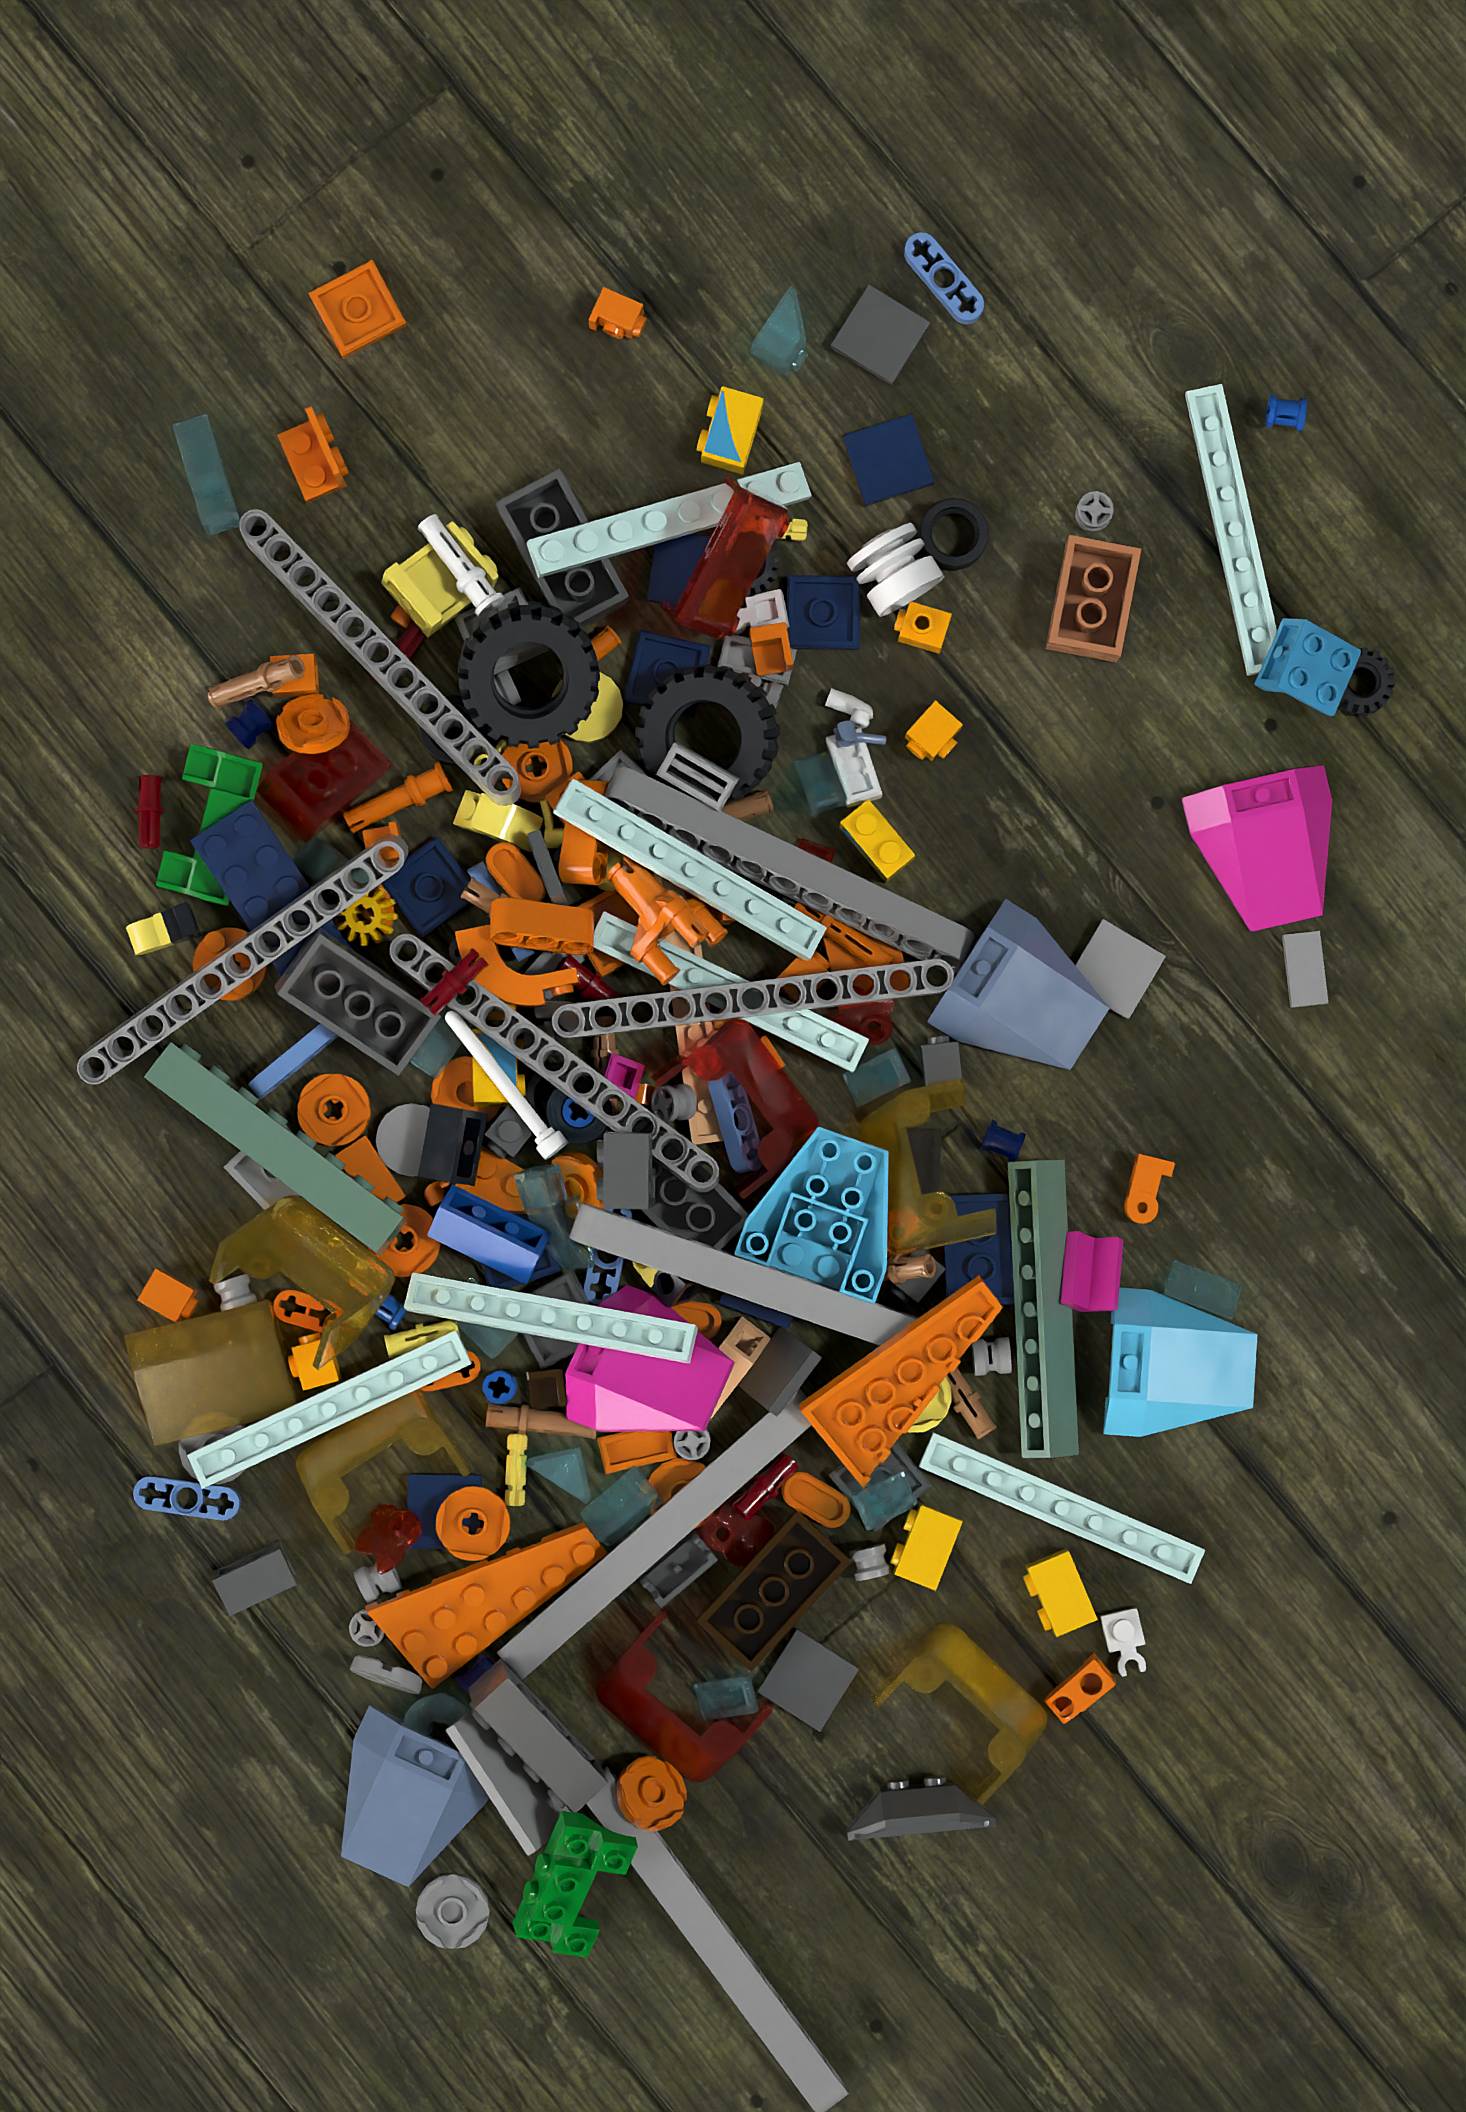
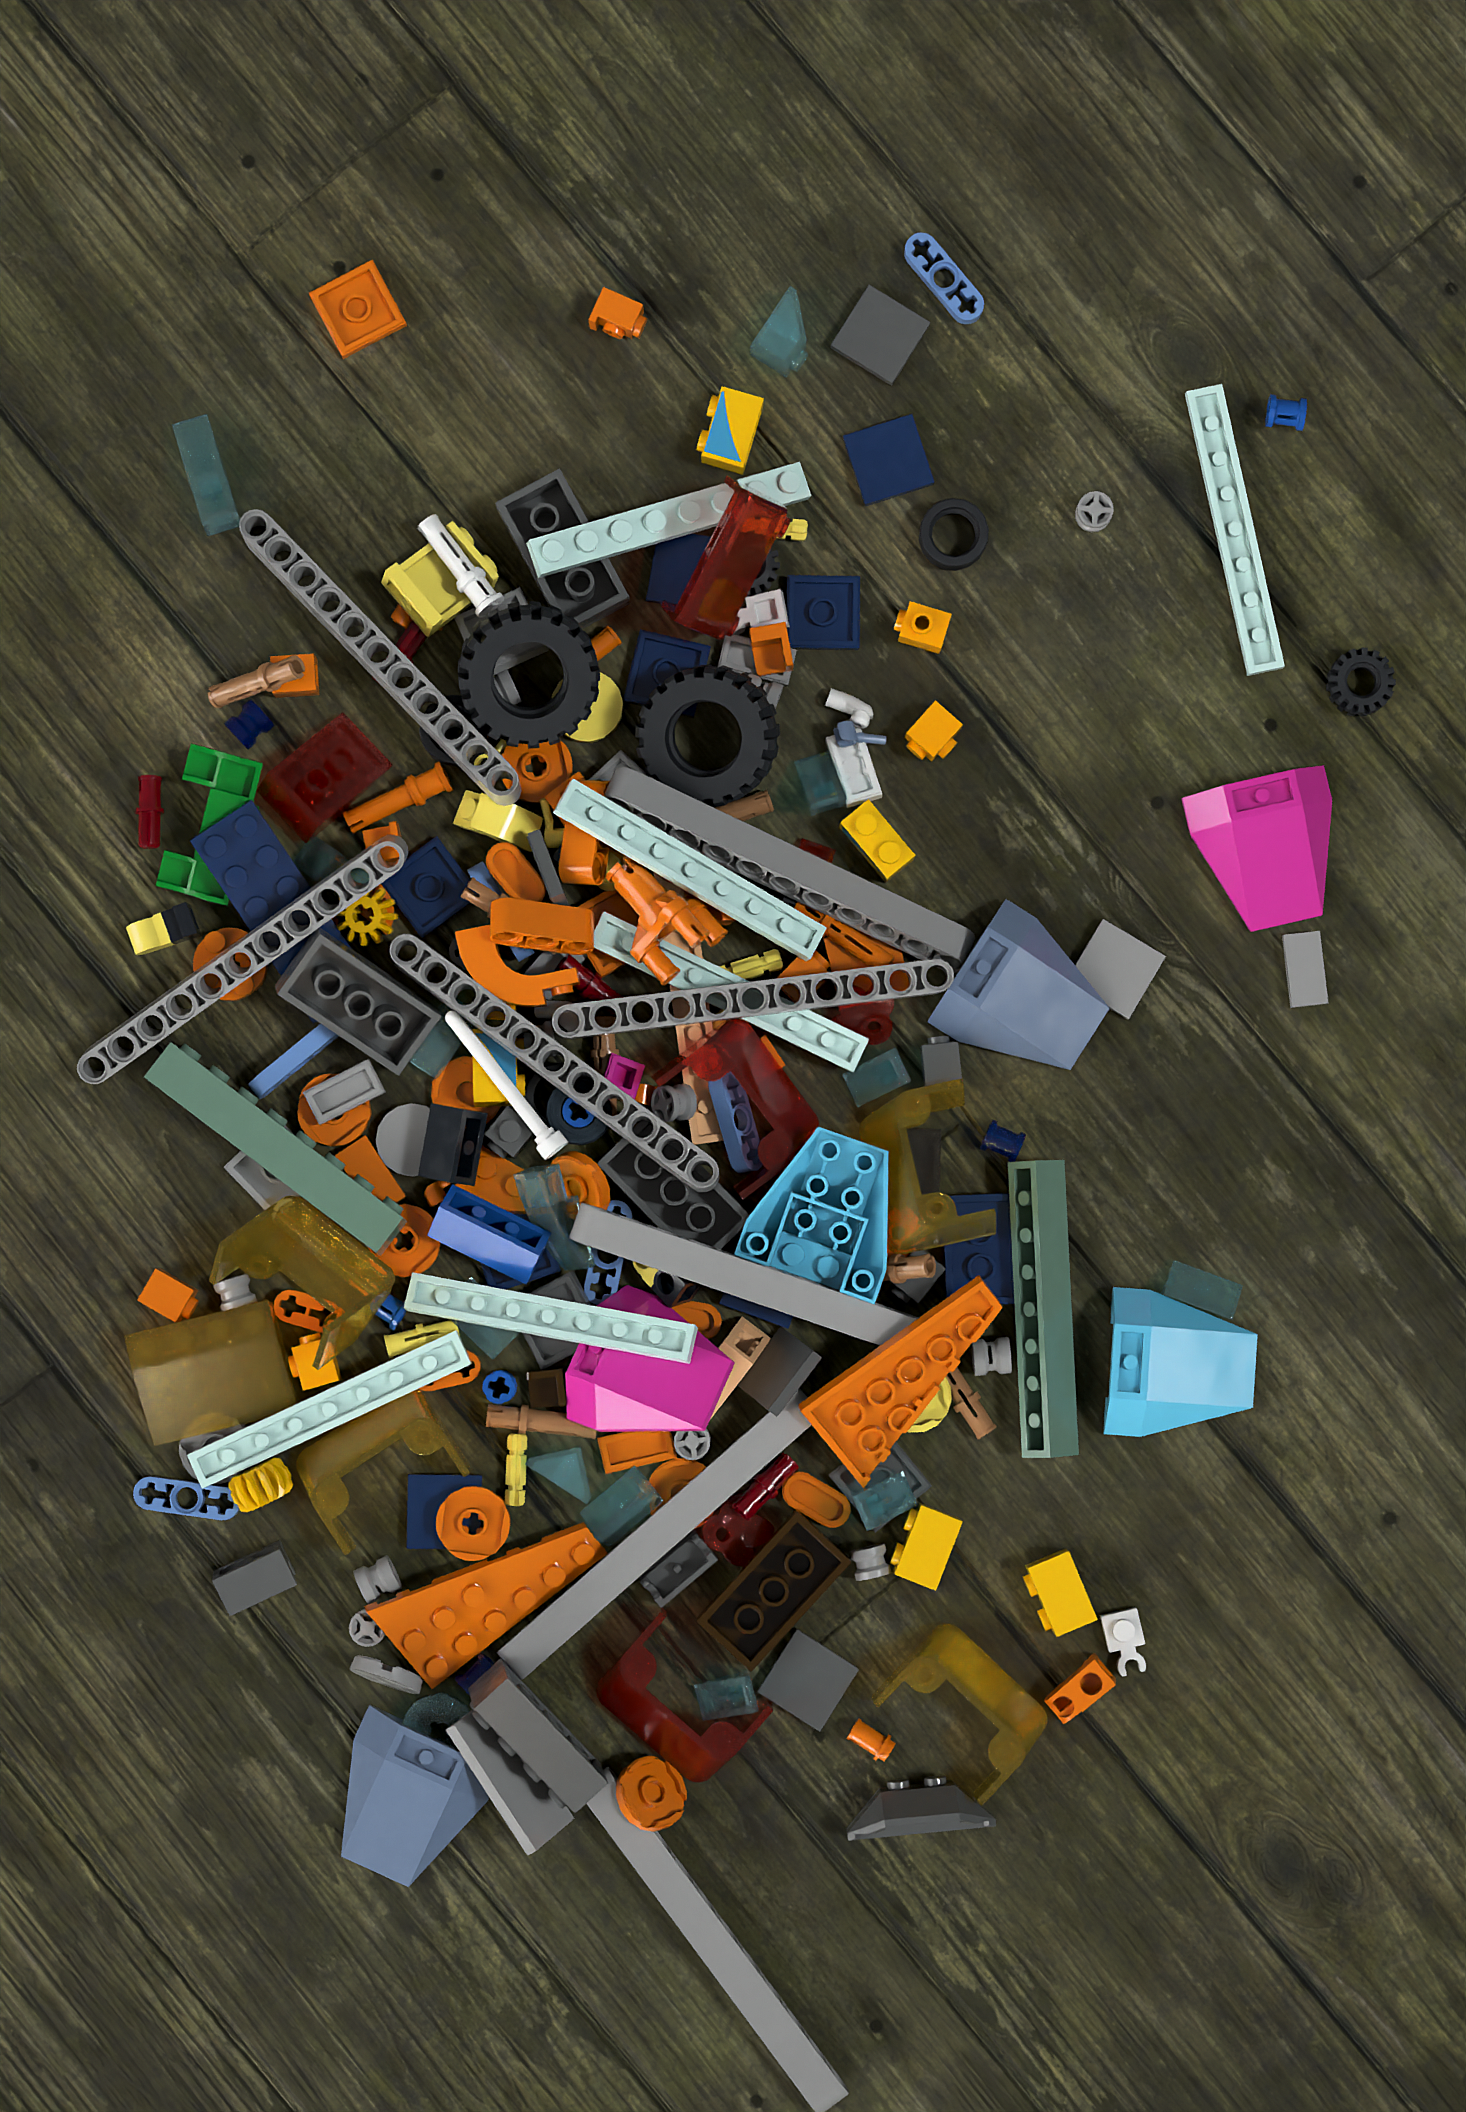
orange tile [276,694,350,754] -> none
orange bracket [277,406,349,503] -> none
clear red plate [355,1504,422,1574] -> none
light grey tile [416,1873,490,1949] -> none
dark red pin [419,948,489,1017] -> none
green bracket [513,1811,638,1957] -> none
dark grey brick [597,1132,656,1209] -> none
light grey tile [656,742,740,812] -> none
white wheel [847,523,945,617] -> none
light aqua plate [919,1433,1205,1584] -> none
nougat brick [1045,535,1141,663] -> none
dark pink panel [1061,1231,1123,1312] -> none
orange leg [1124,1154,1175,1224] -> none
dark azure bracket [1254,618,1361,716] -> none
none -> yellow gear [228,1458,293,1512]
none -> light grey tile [303,1059,386,1126]
none -> light yellow axle [719,949,783,980]
none -> orange pin [846,1718,896,1762]

